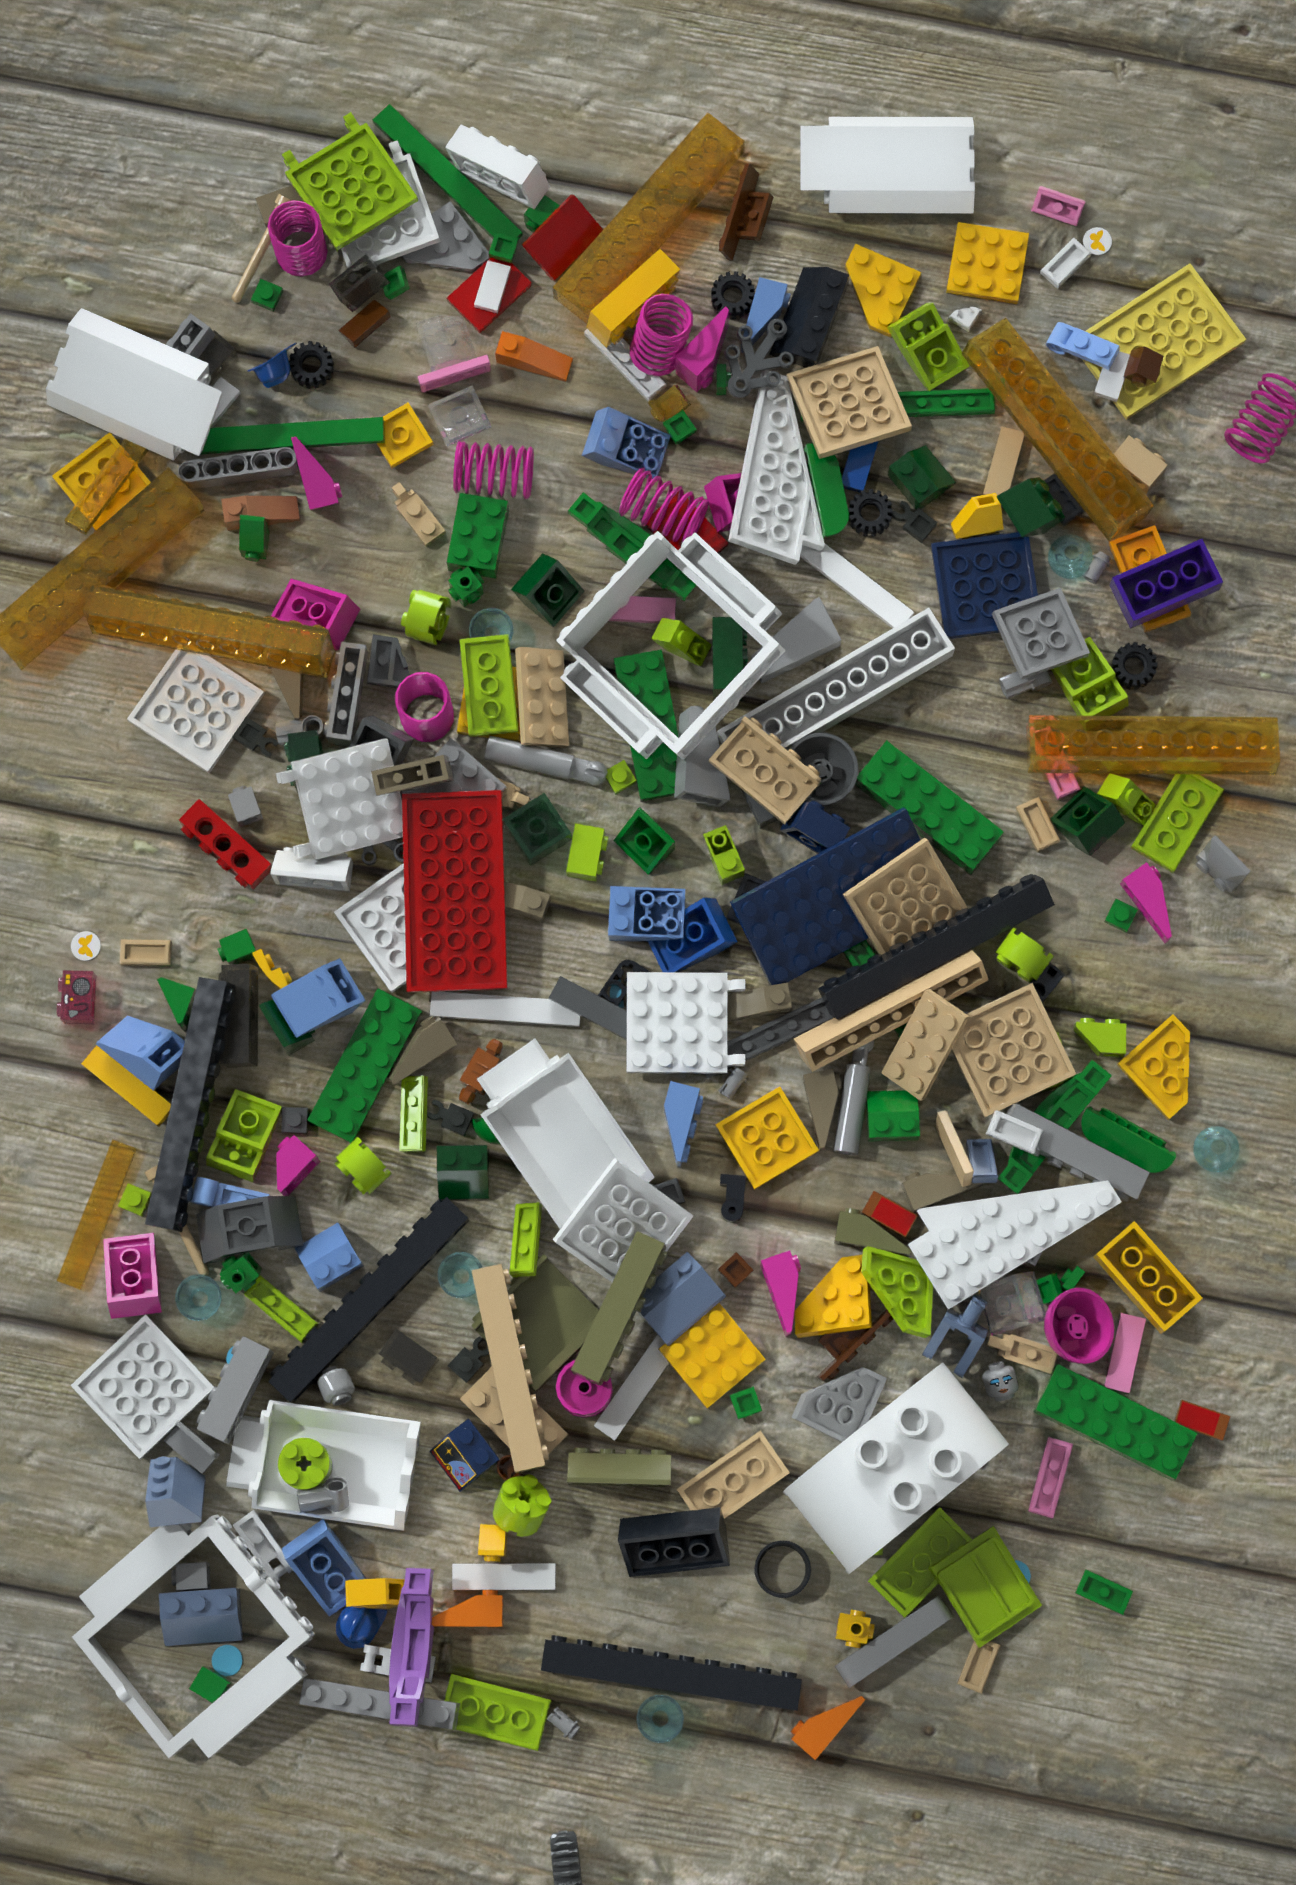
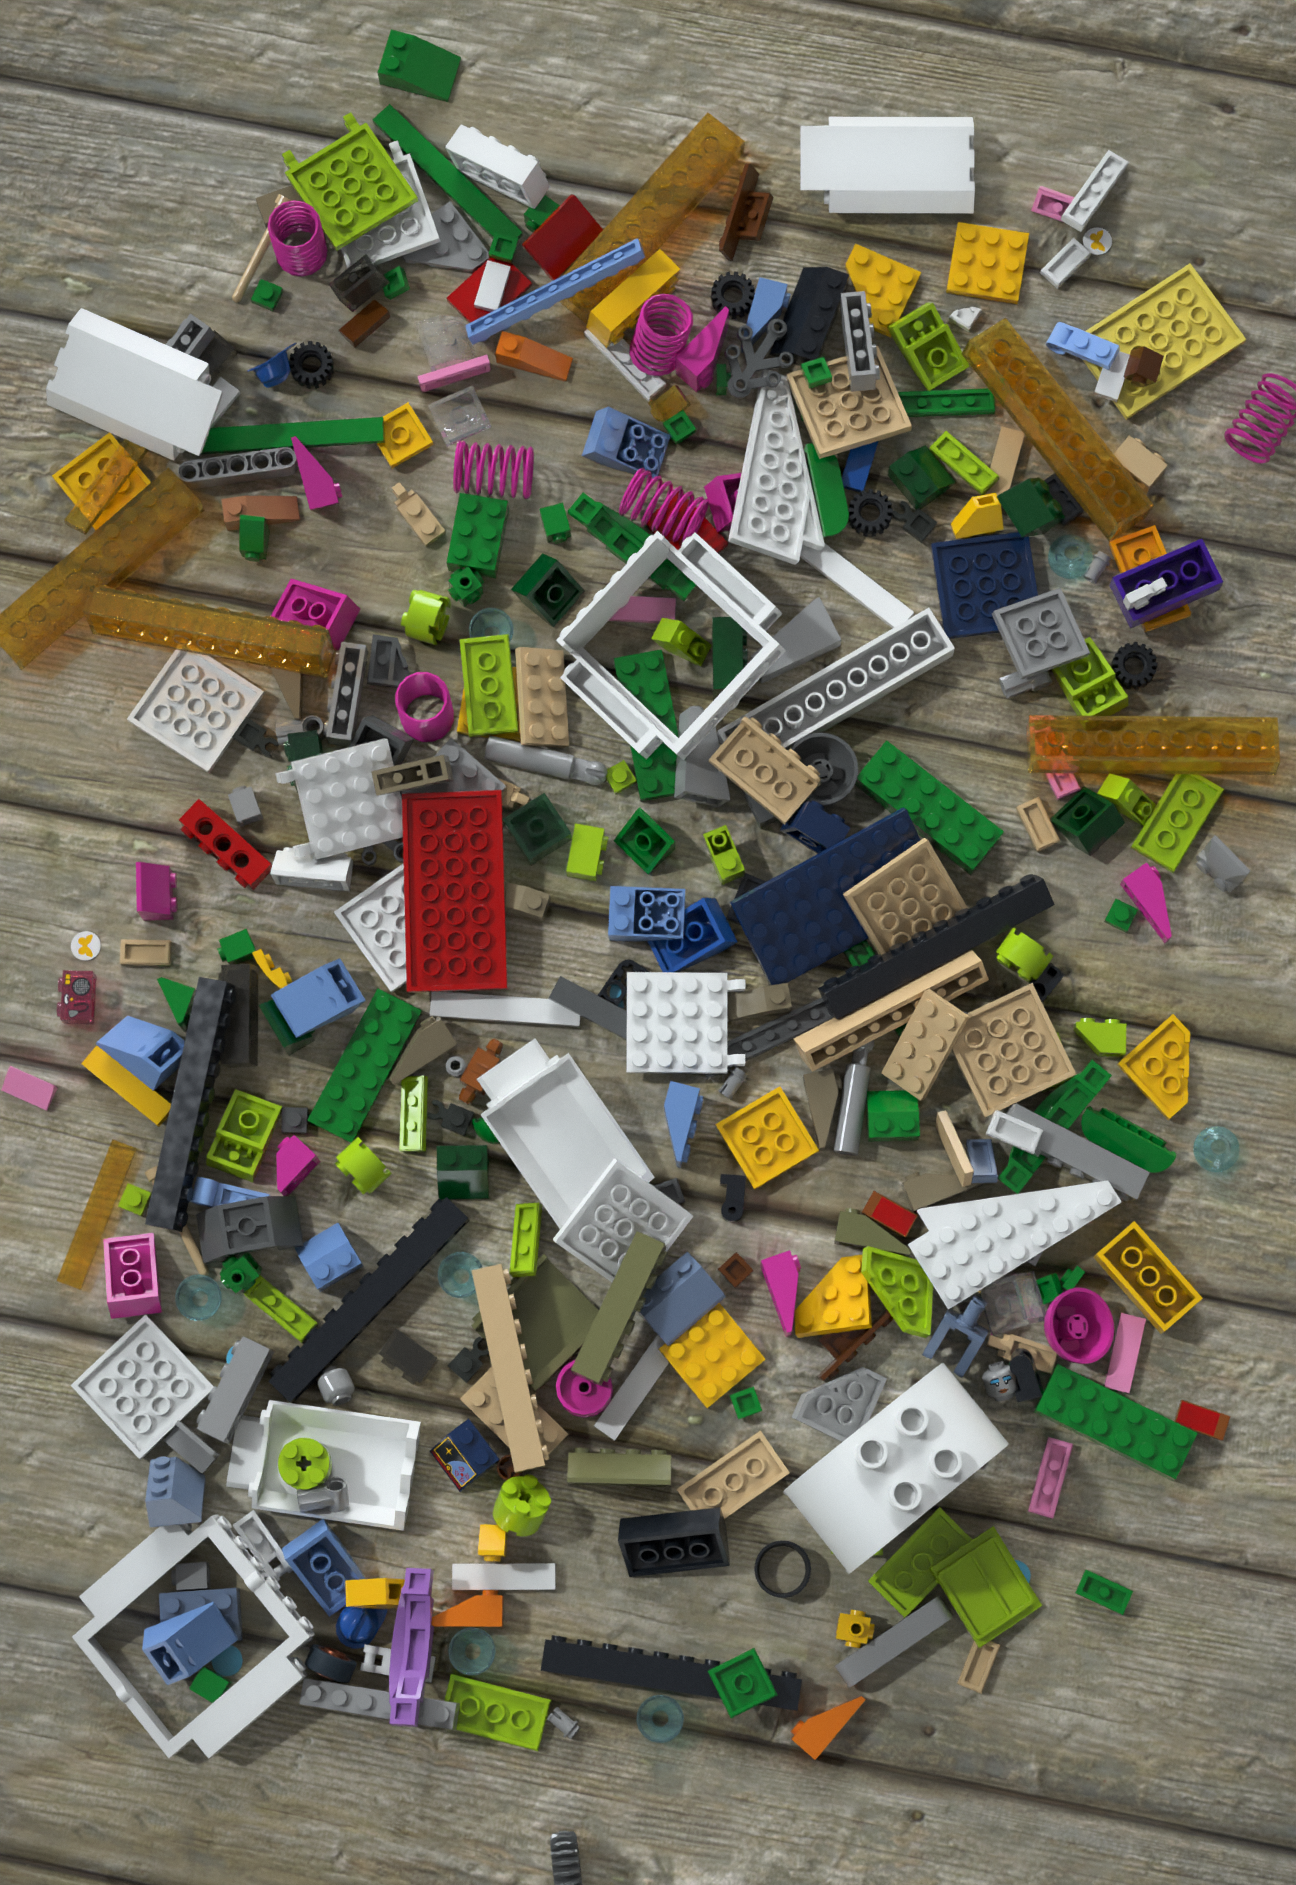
none -> bright pink slope [1,1066,58,1111]
none -> dark pink slope [136,862,178,921]
none -> medium blue slope [142,1602,238,1685]
none -> black wheel [304,1644,357,1683]
none -> green slope [377,29,461,102]
none -> light grey pin [446,1056,466,1078]
none -> clear light blue piece [448,1627,496,1675]
none -> medium blue plate [465,238,645,345]
none -> green brick [539,503,571,544]
none -> green plate [708,1648,777,1718]
none -> green plate [801,357,832,389]
none -> light grey brick [840,291,880,392]
none -> lime tile [929,431,999,495]
none -> black leg [1009,1348,1043,1403]
none -> white tile [1061,150,1129,232]
none -> white plate [1123,577,1167,610]

